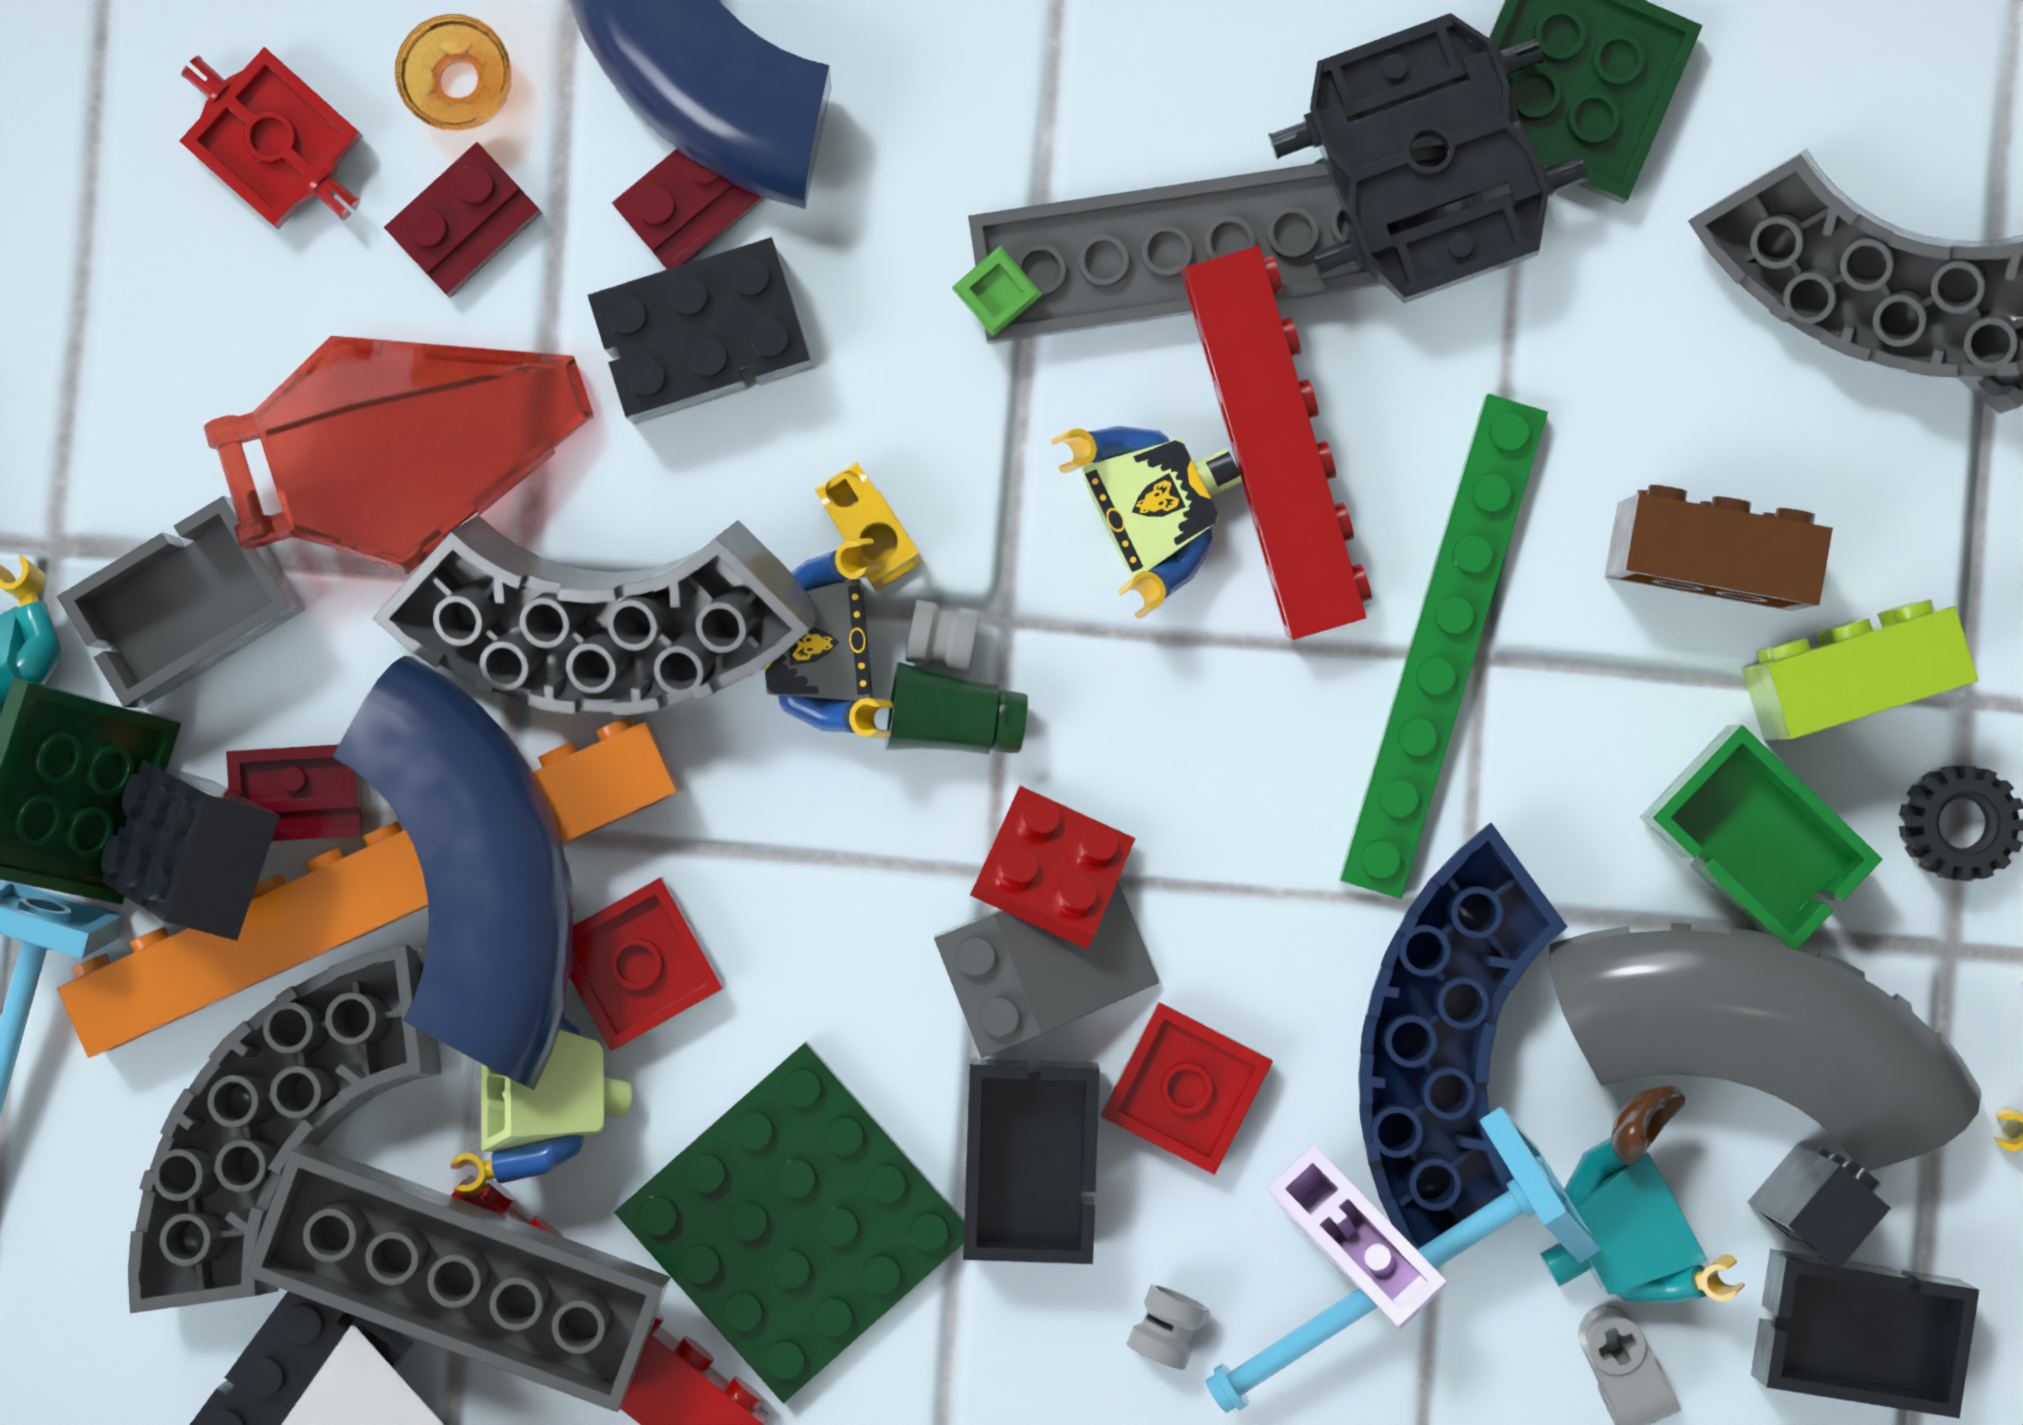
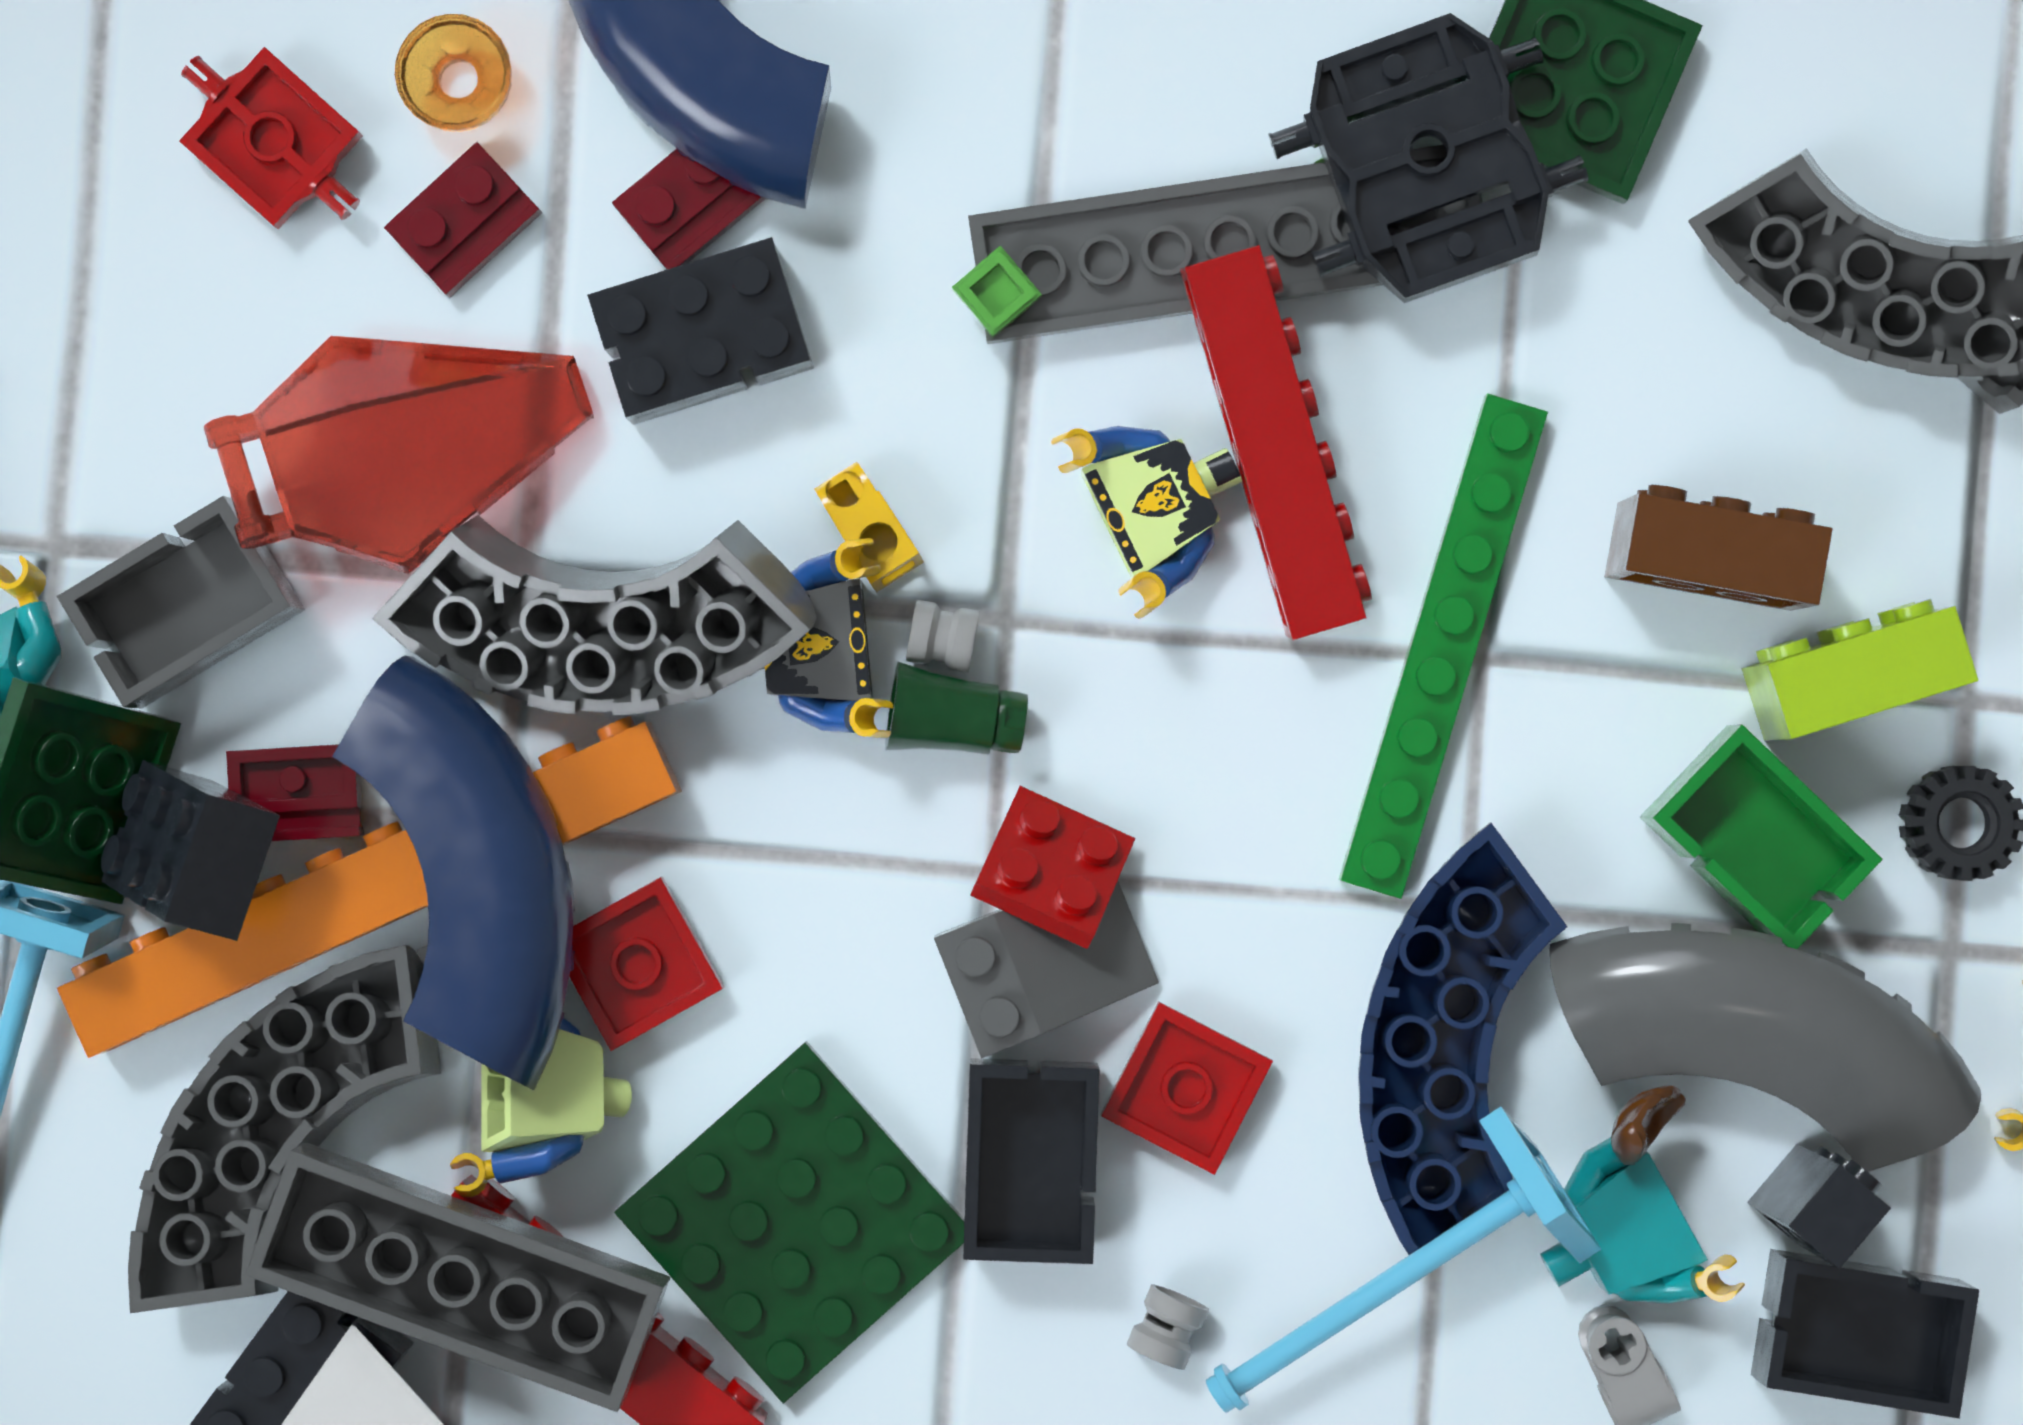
slope [1267,1145,1448,1329] -> none

